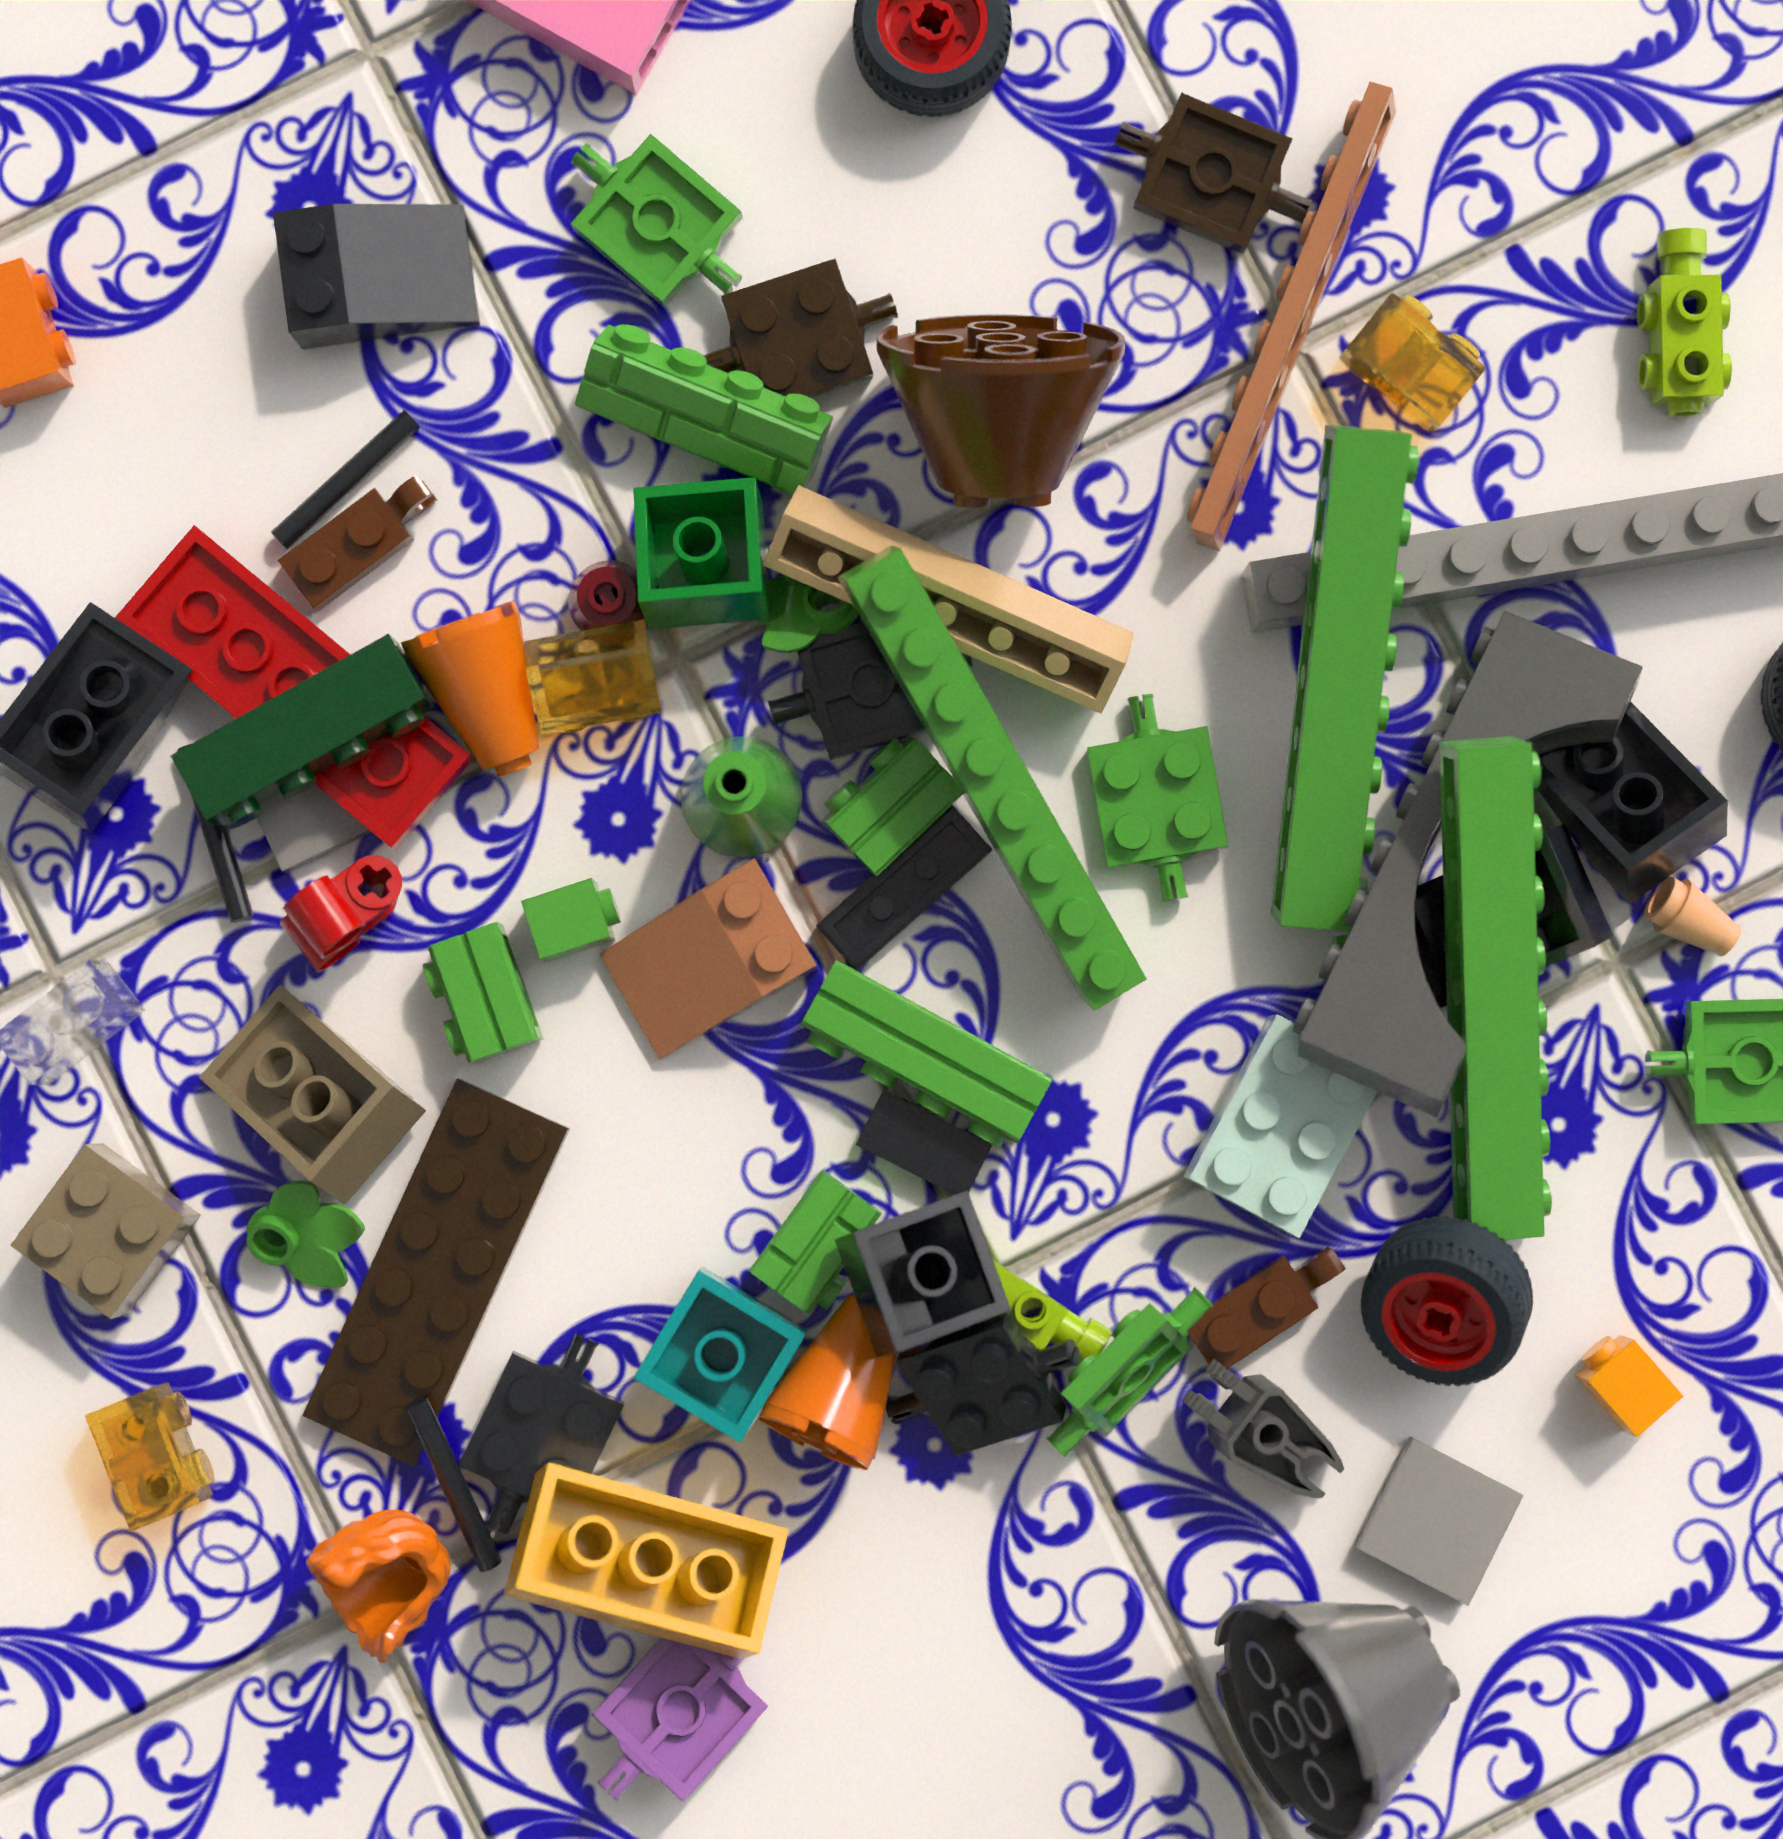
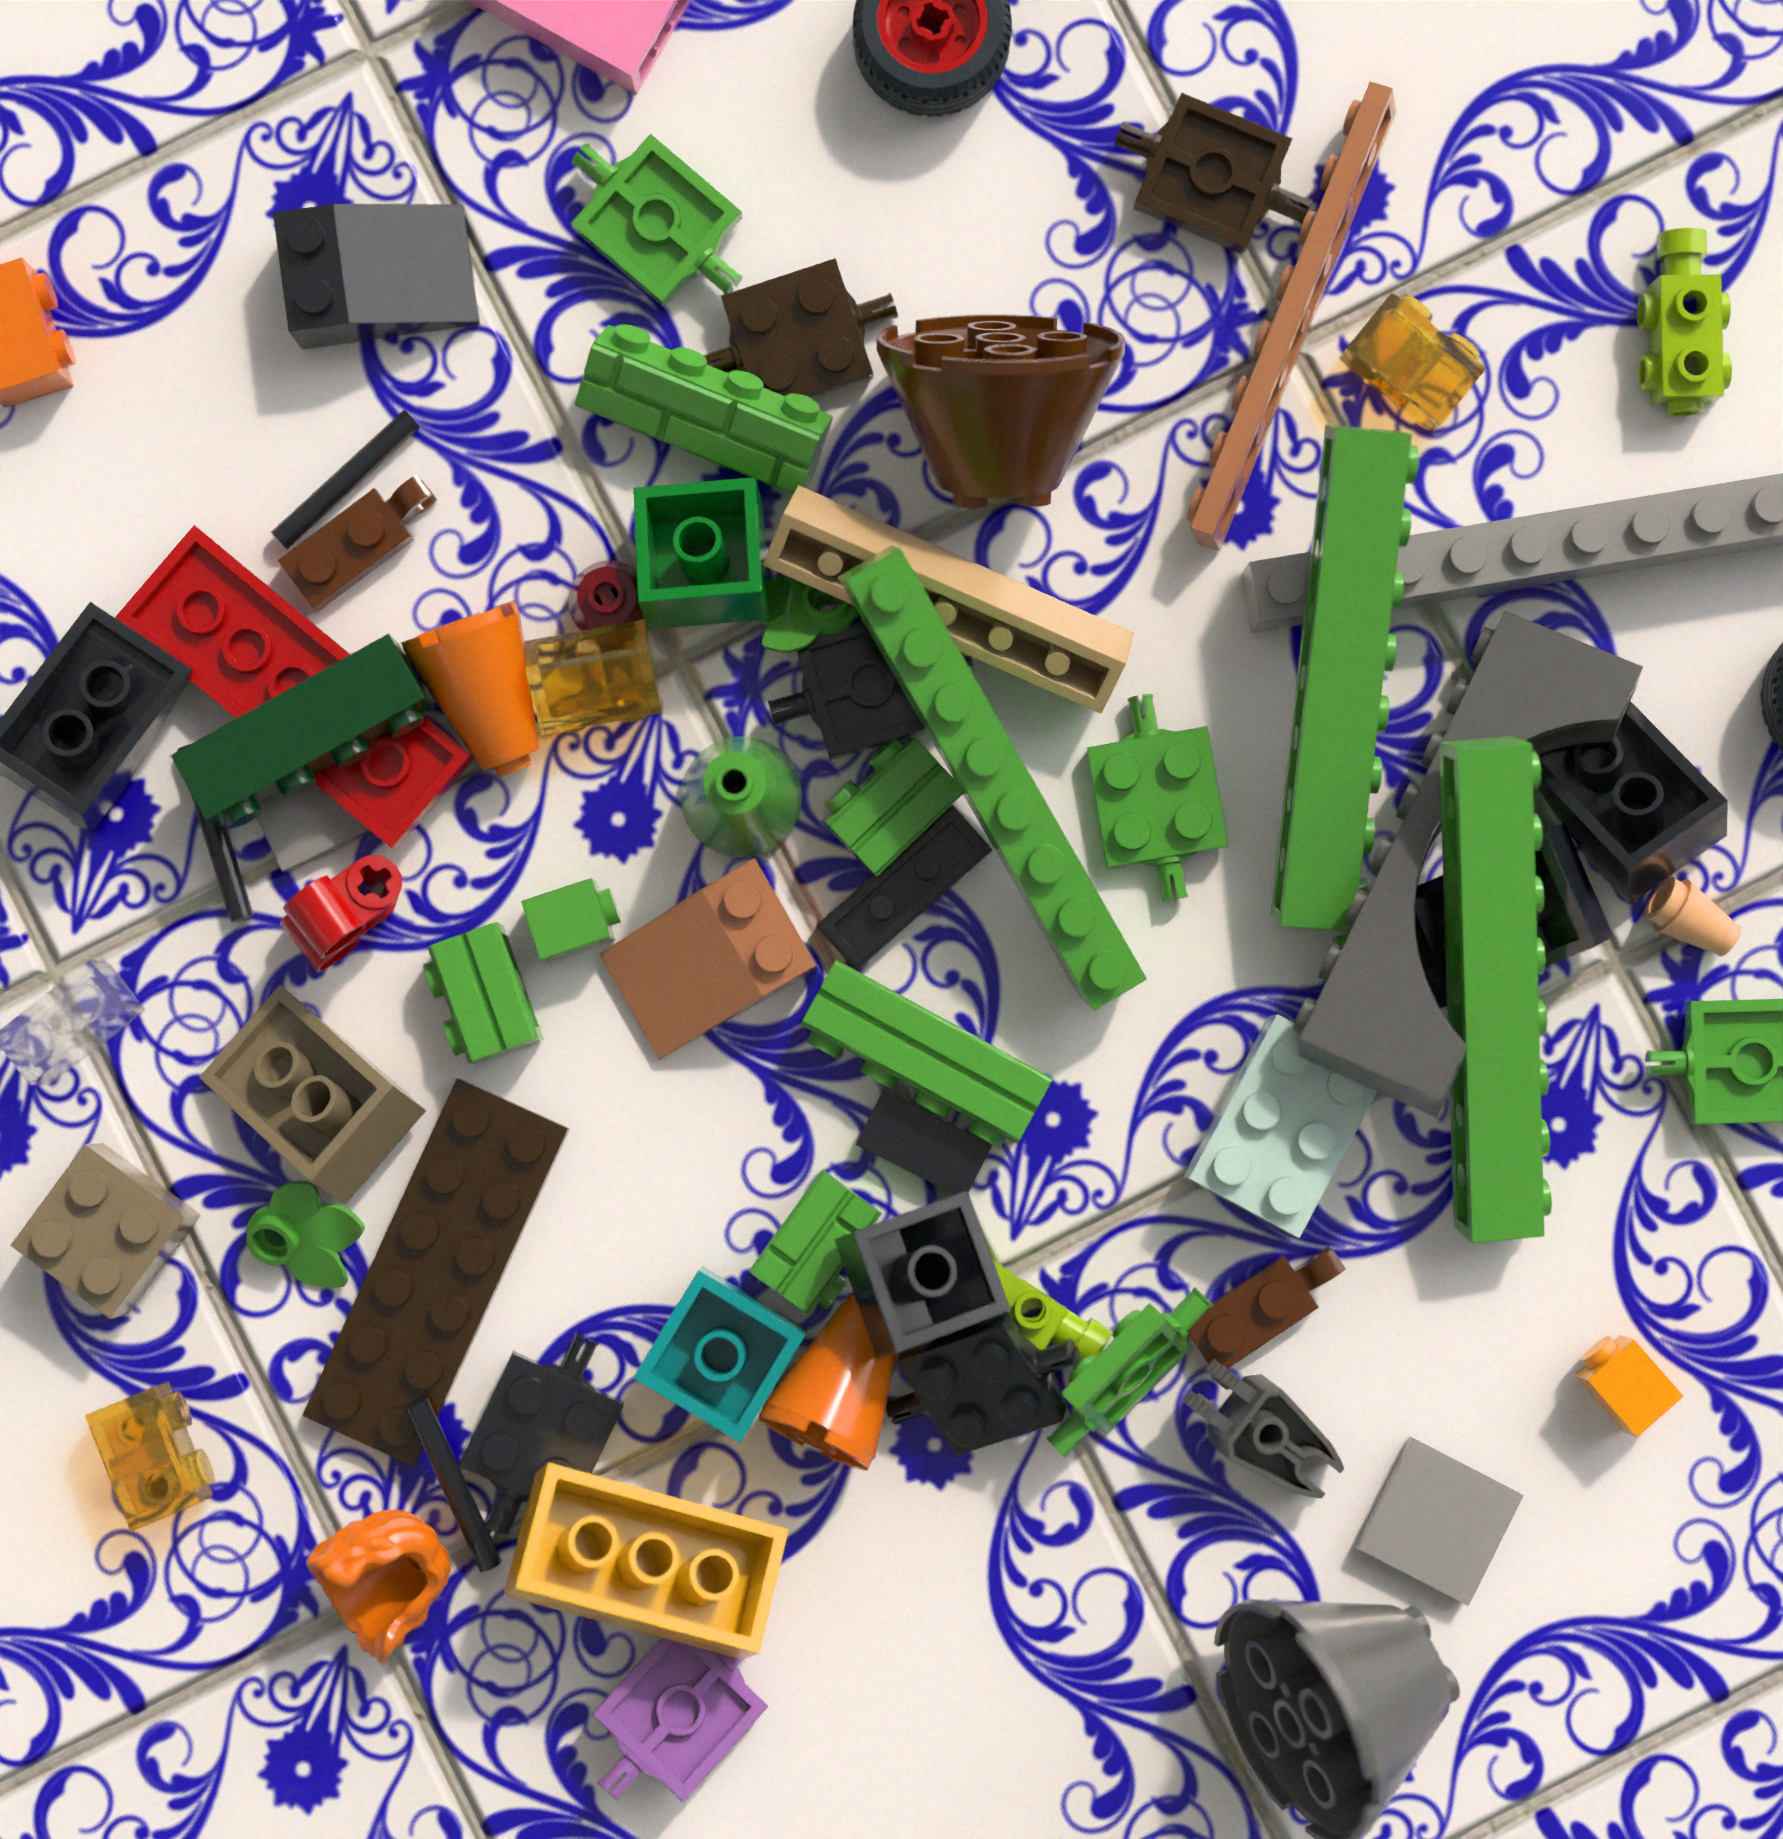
black wheel [1361,1216,1533,1386] -> none

